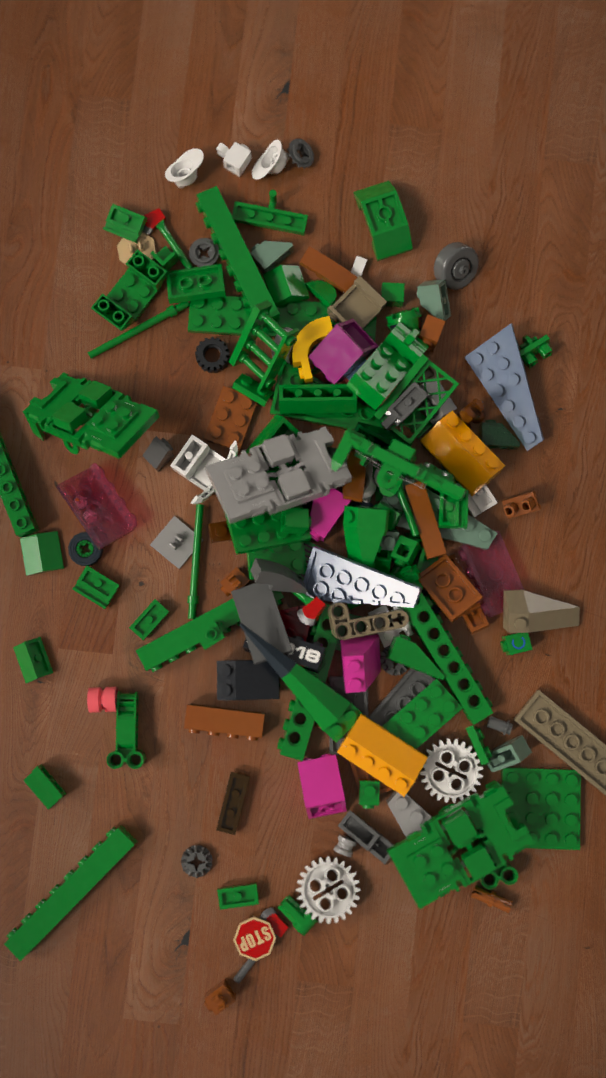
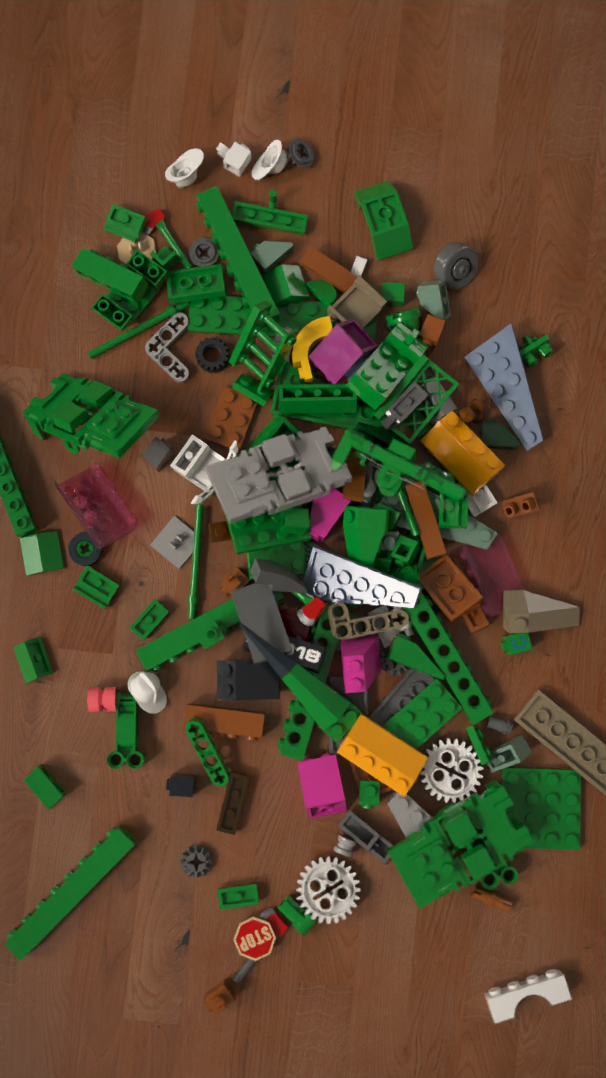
none -> green brick [71,248,149,304]
none -> white piece [128,671,167,714]
none -> light grey beam [145,313,190,384]
none -> black brick [166,774,196,797]
none -> green beam [185,717,230,787]
none -> white arch [484,969,571,1023]

